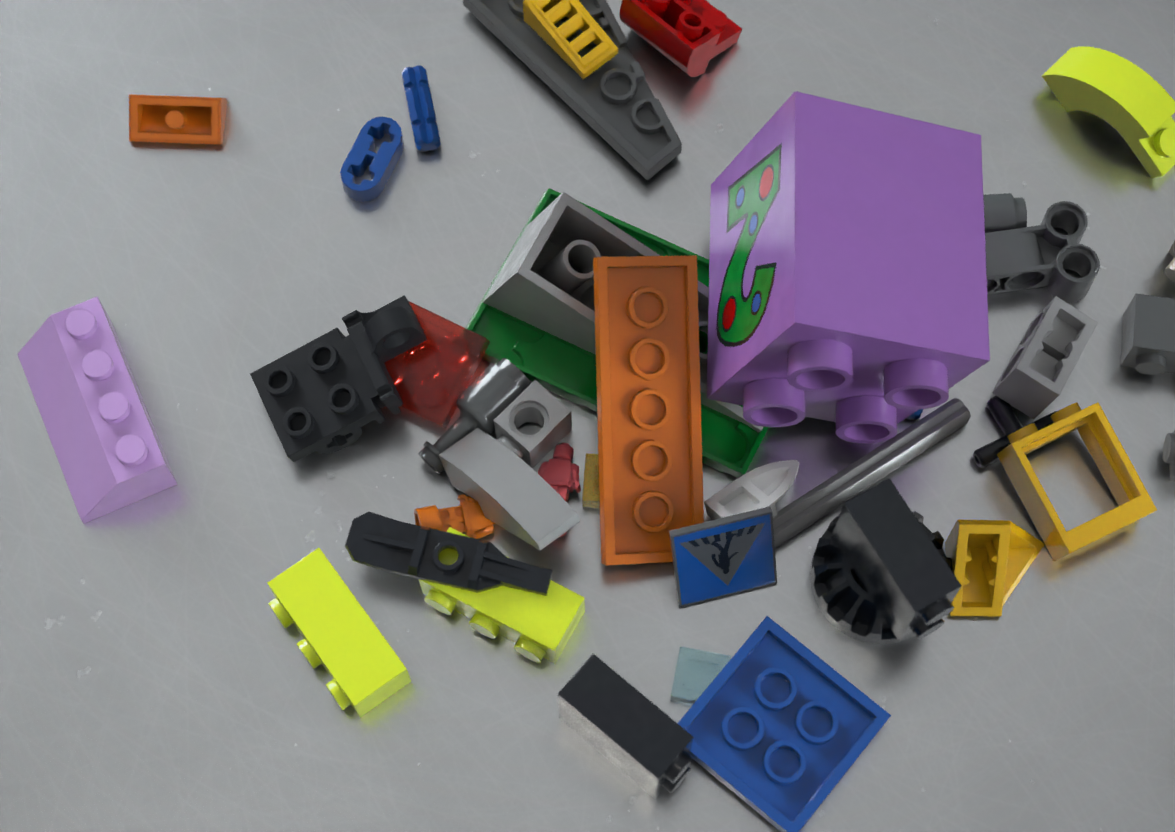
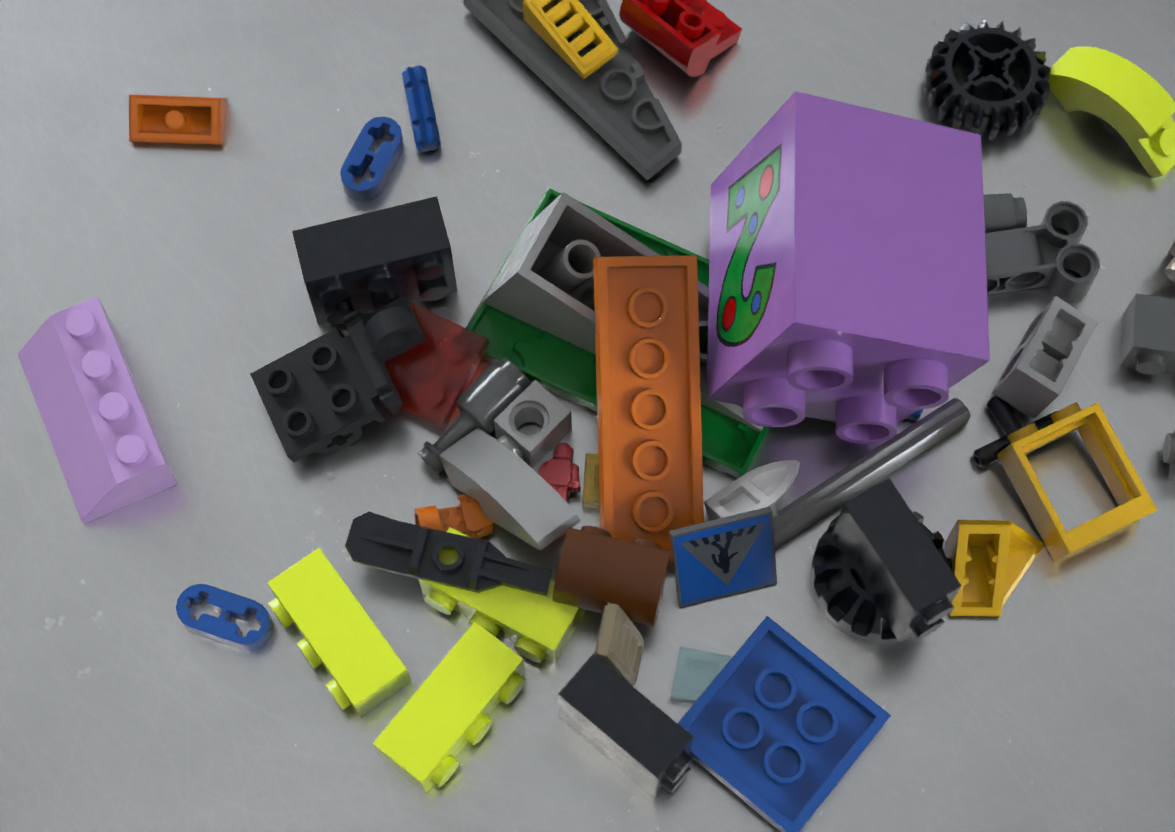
none -> blue beam [176,584,274,651]
none -> black brick [292,196,457,324]
none -> neon yellow brick [373,621,526,793]
none -> reddish brown brick [553,526,671,626]
none -> dark tan slope [595,603,644,686]
none -> black gear [924,19,1051,141]

